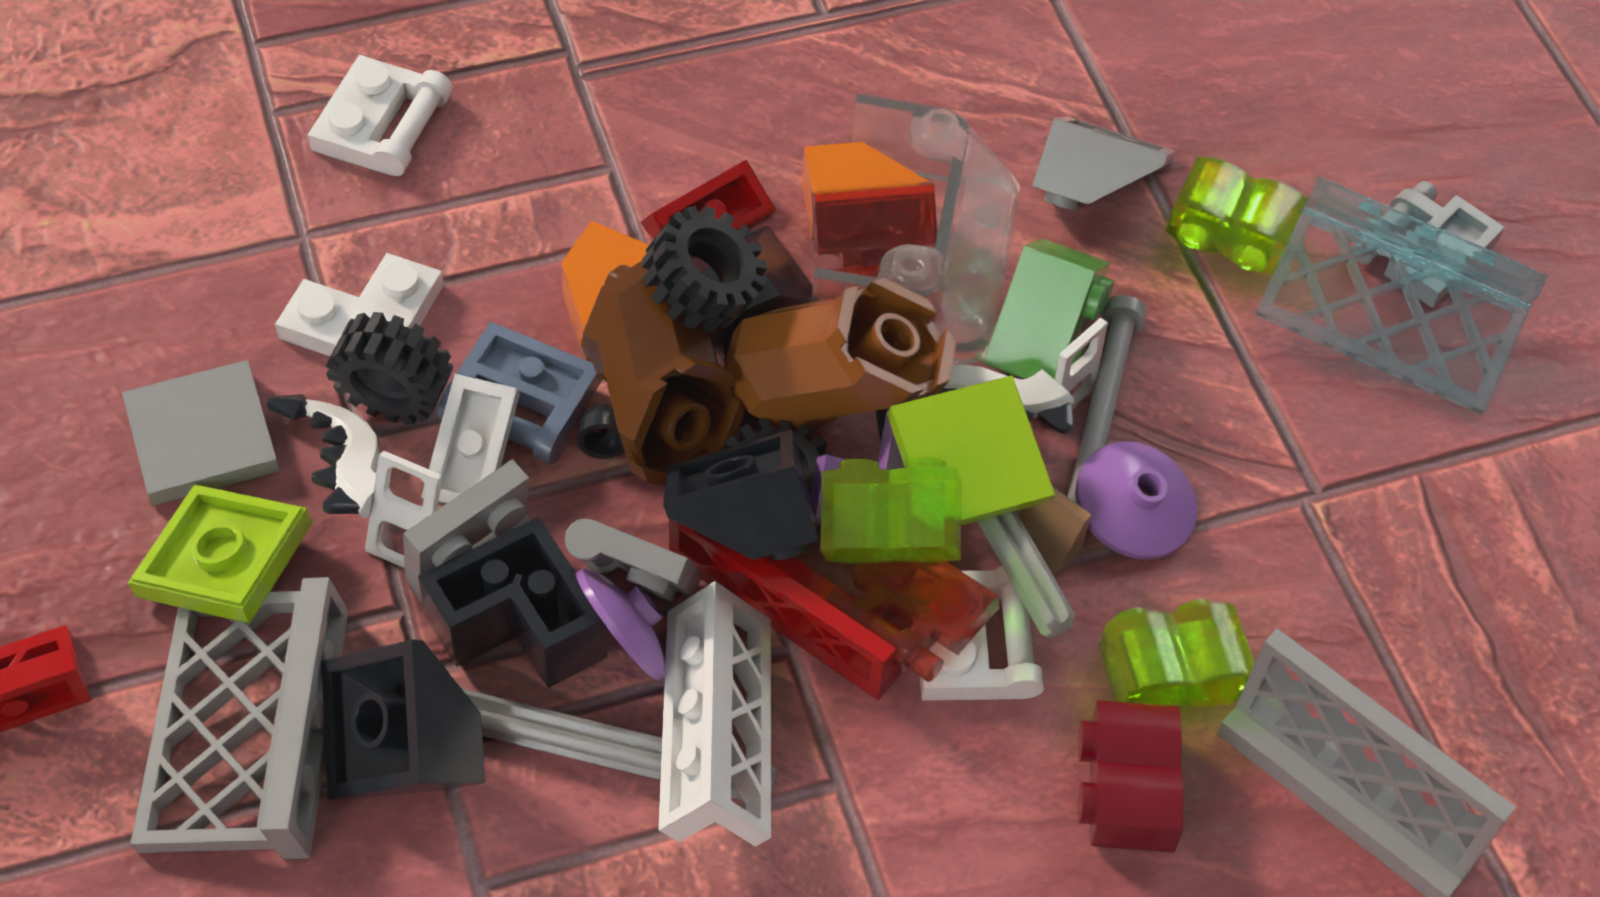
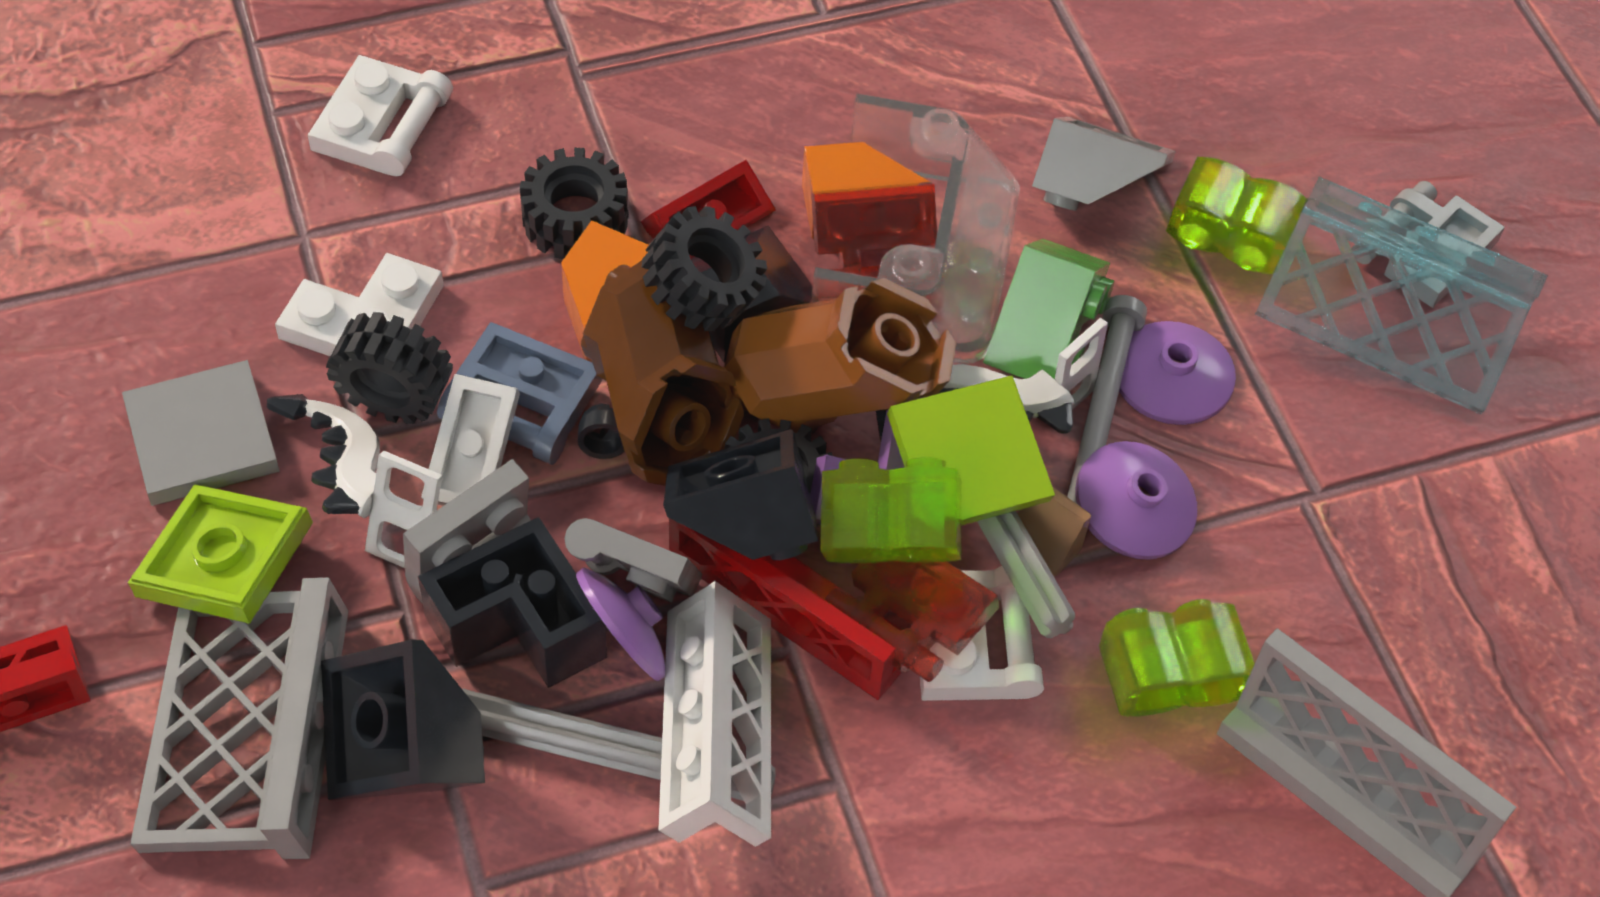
dark red brick [1078,700,1184,853] -> none
none -> black tyre [520,147,629,259]
none -> medium lavender dish [1119,321,1236,425]

